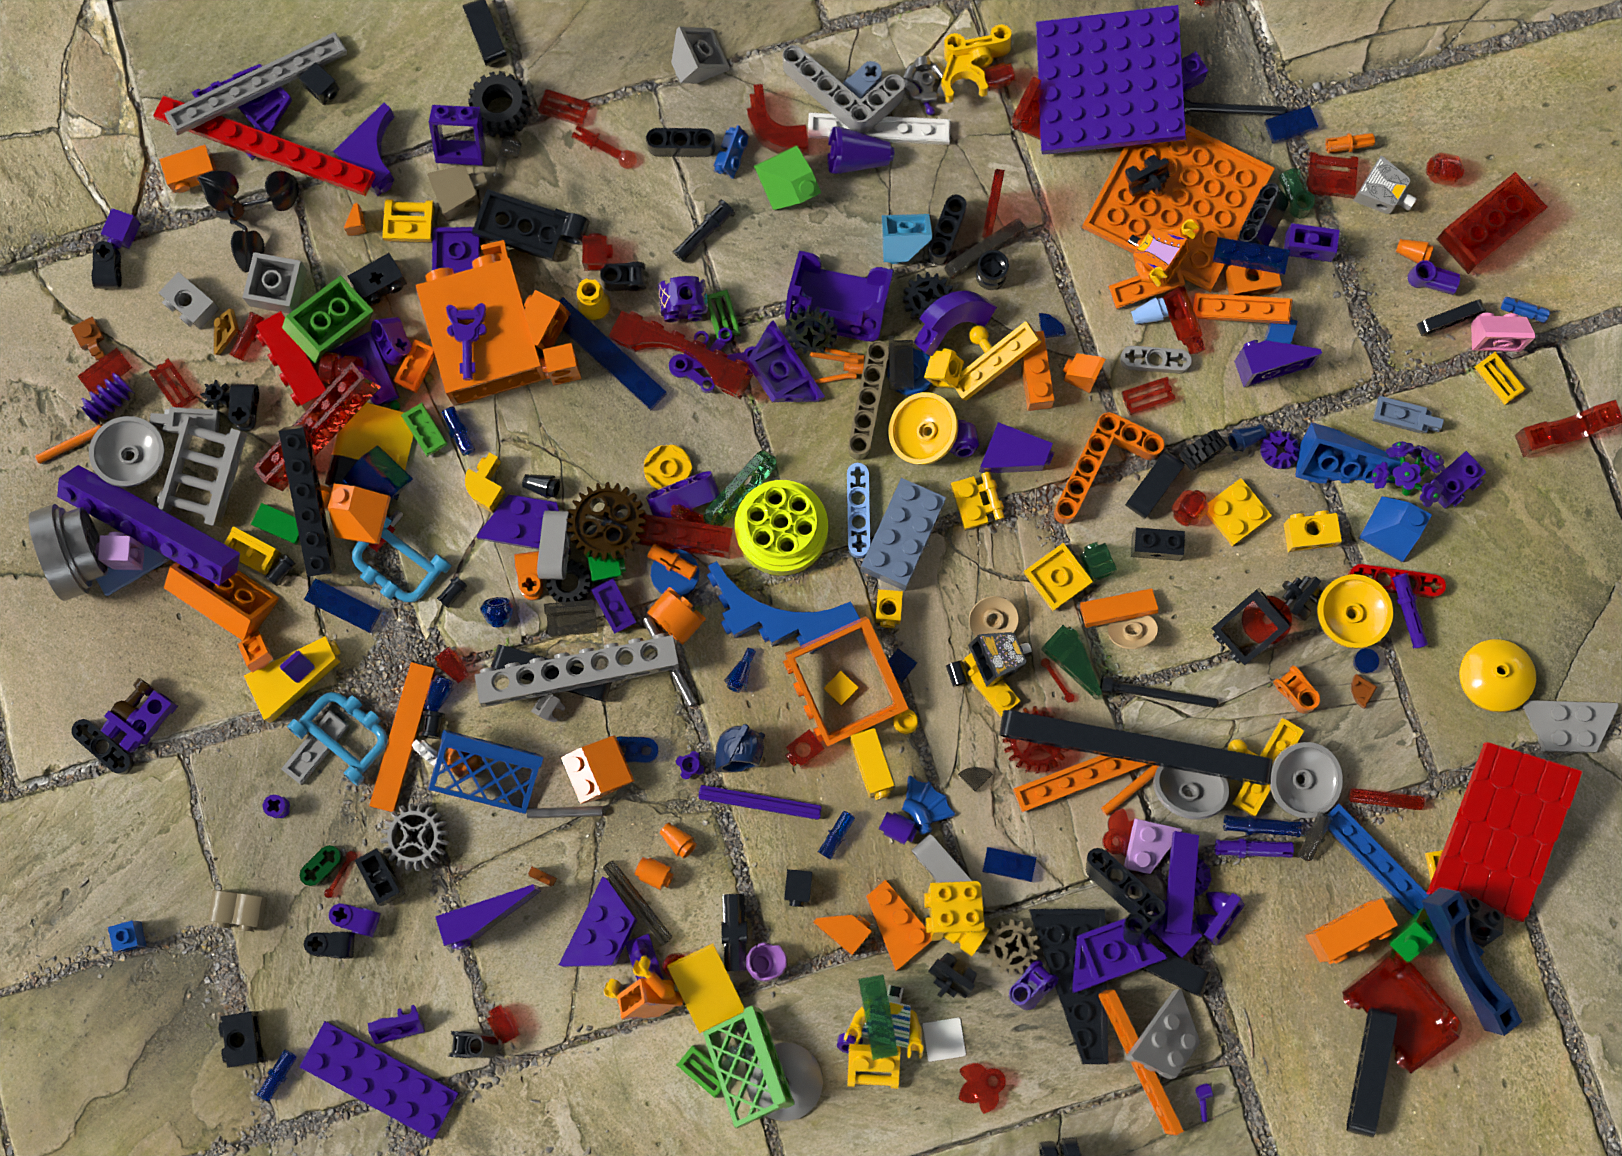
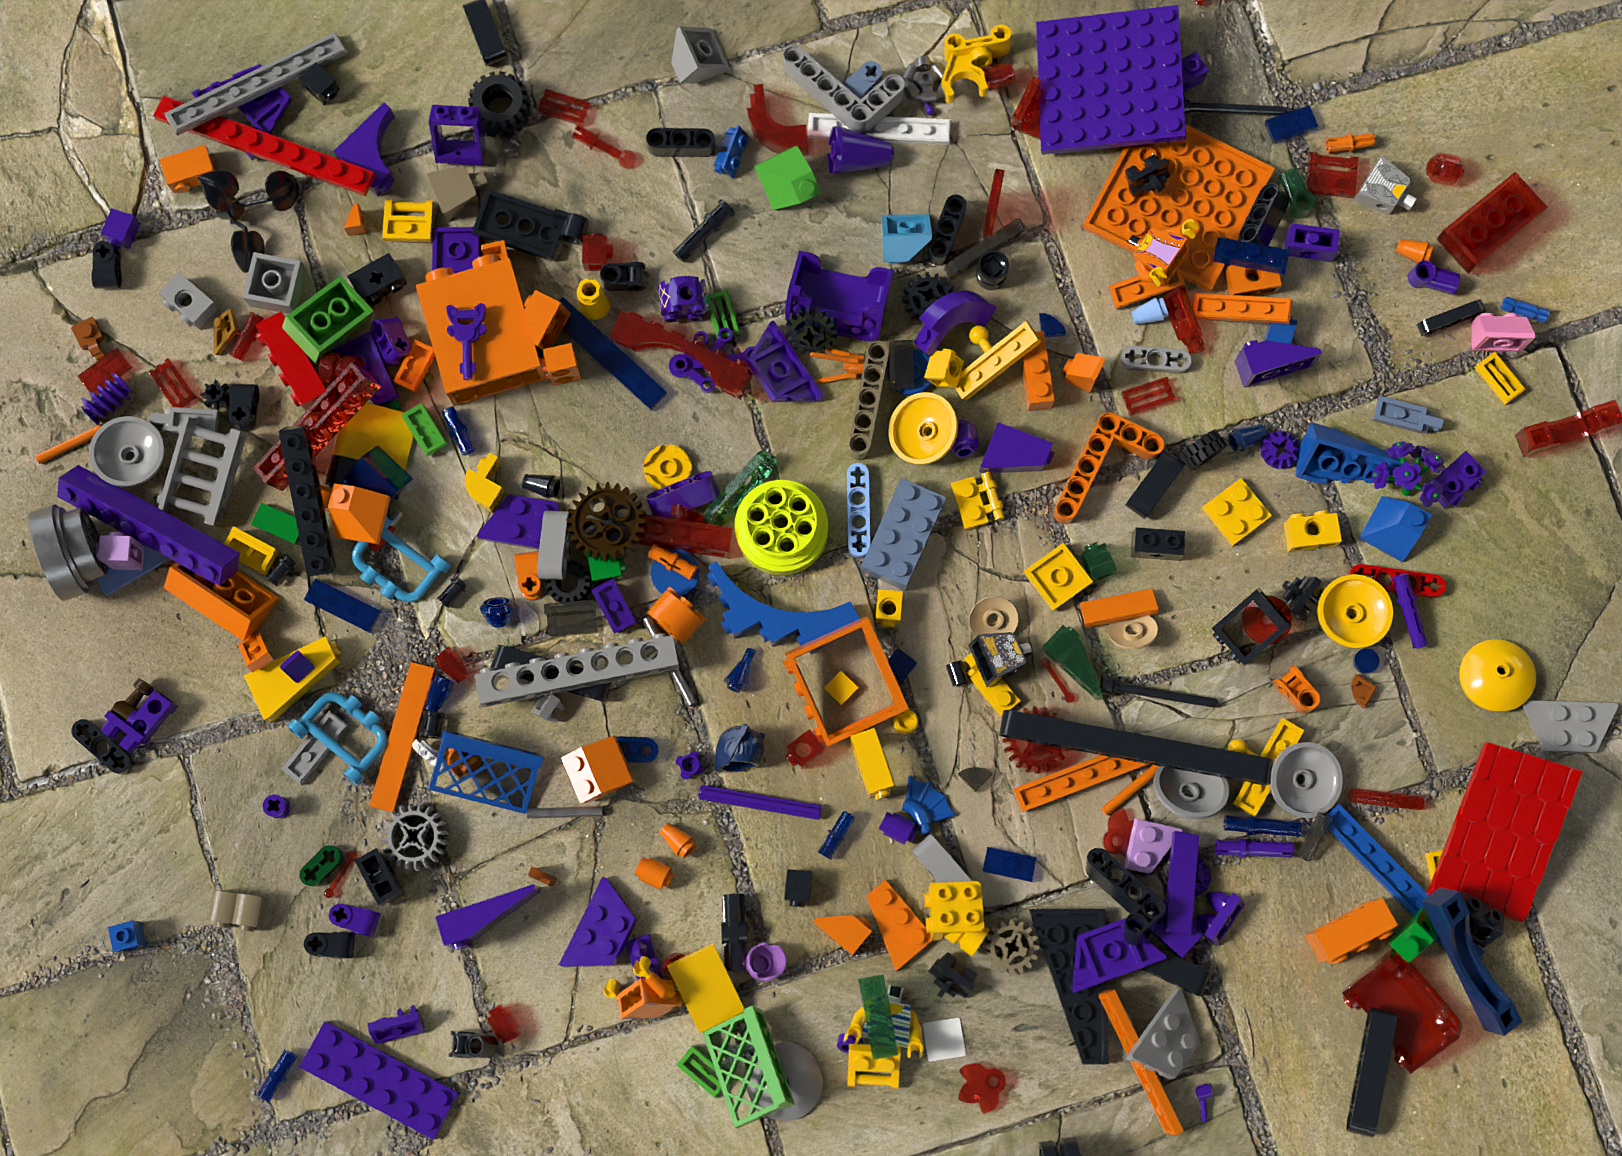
black brick [218,1011,264,1068] -> none
clear smoke axle [603,860,673,945] -> none
dark purple piece [1009,960,1058,1010] -> none
clear red head [1172,490,1209,527] -> none

